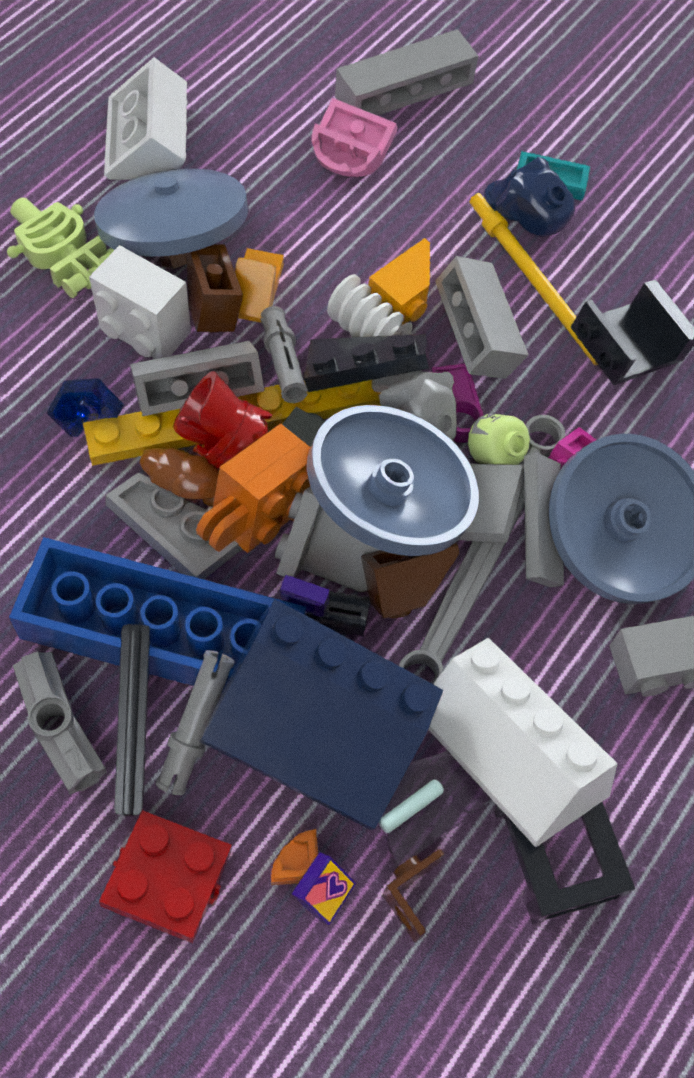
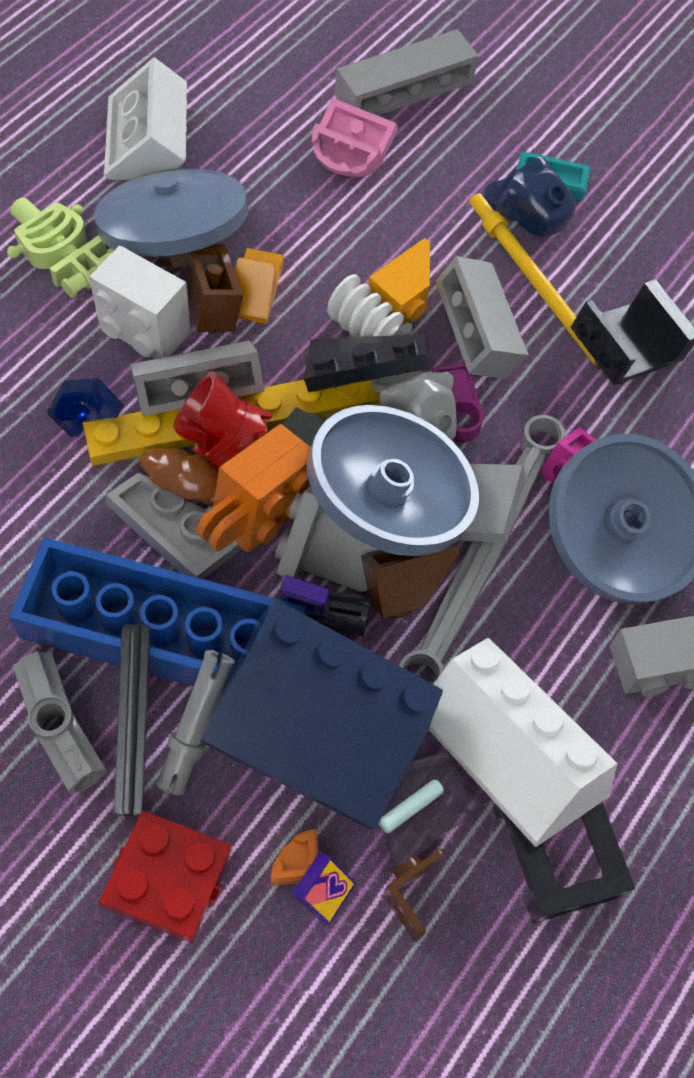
light grey pin [261,306,308,403] -> none
yellowish green head [468,414,530,465] -> none
light grey tile [524,452,564,588] -> none

